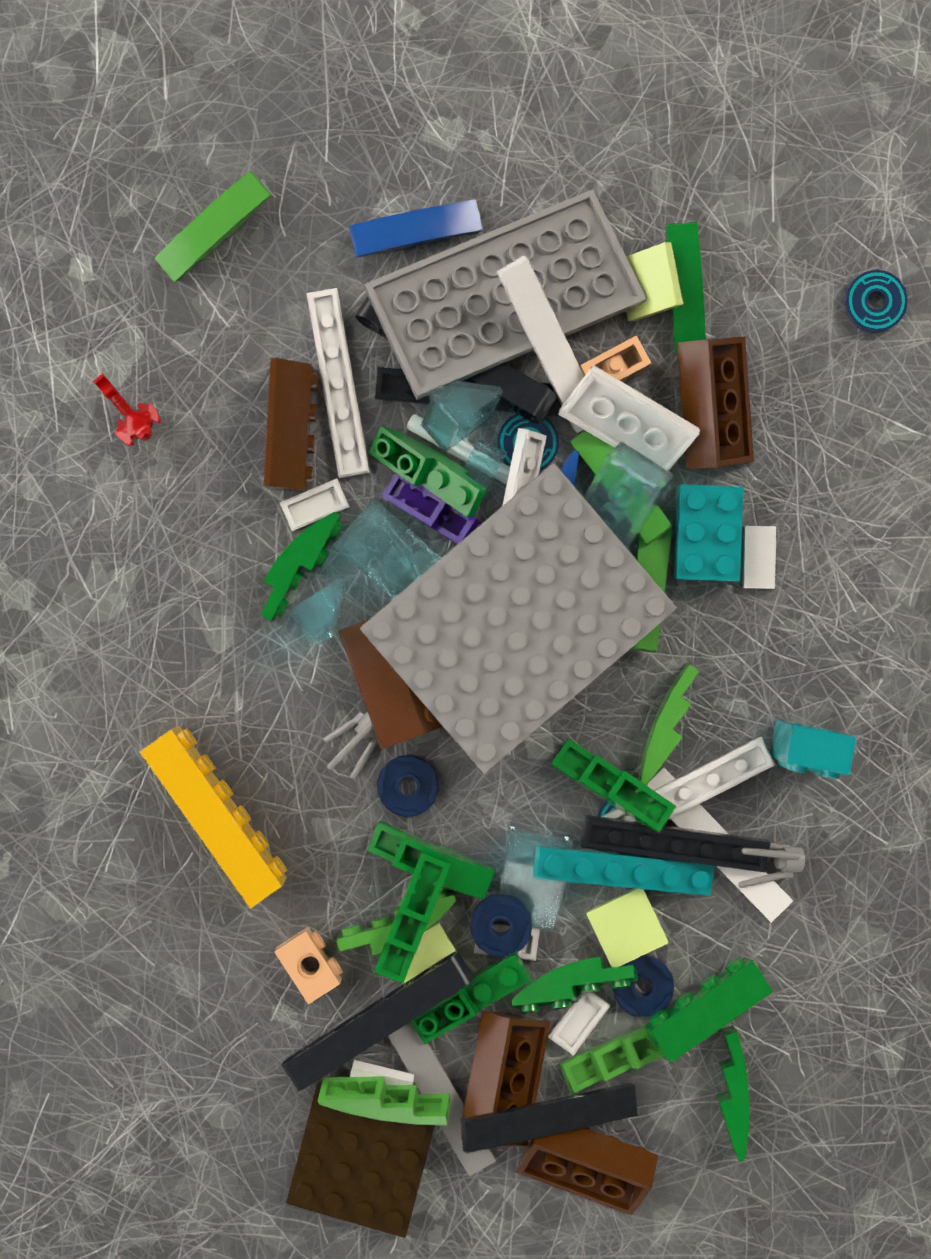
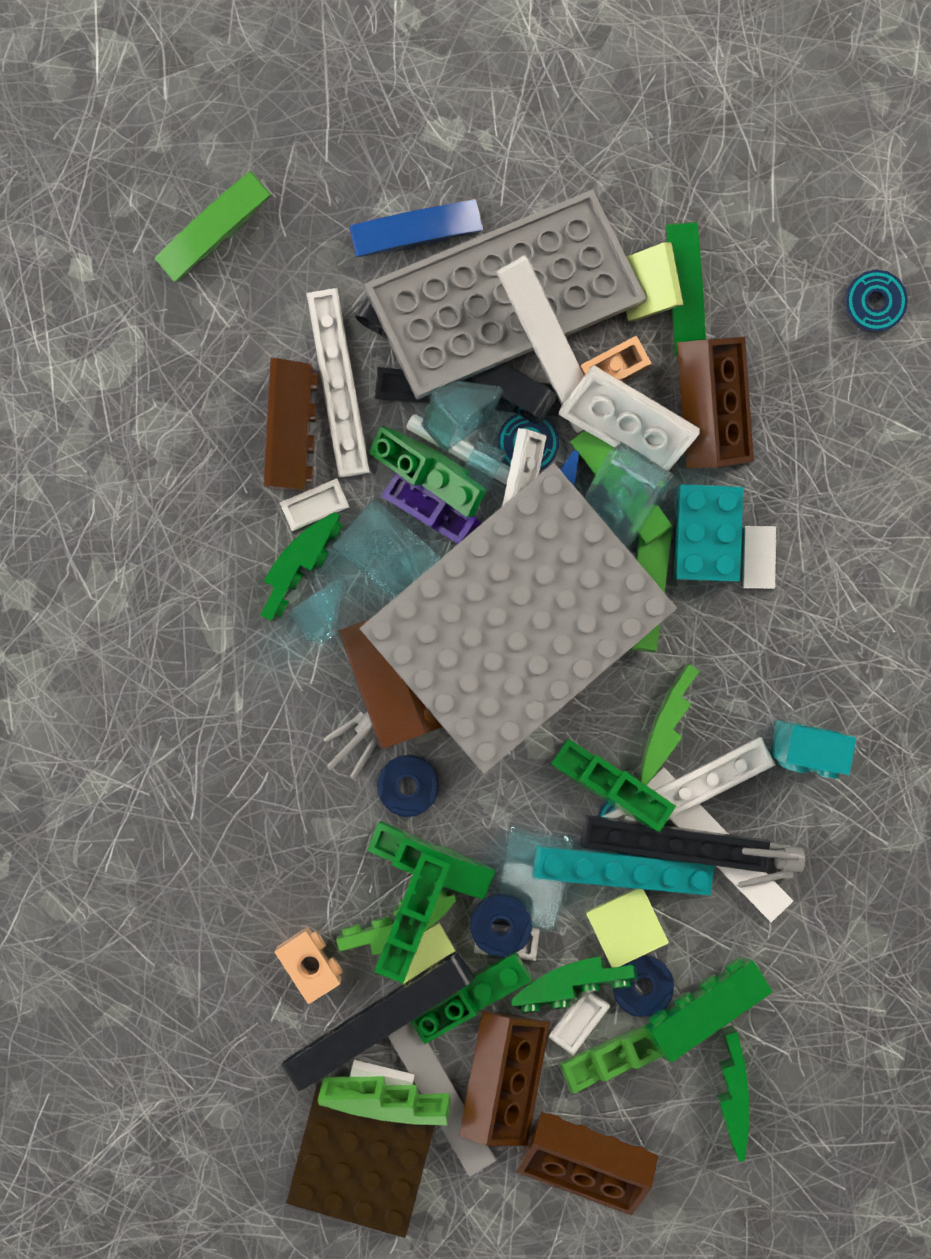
red piece [93,373,161,447] -> none
yellow brick [140,726,287,909] -> none
black tile [460,1083,638,1153] -> none

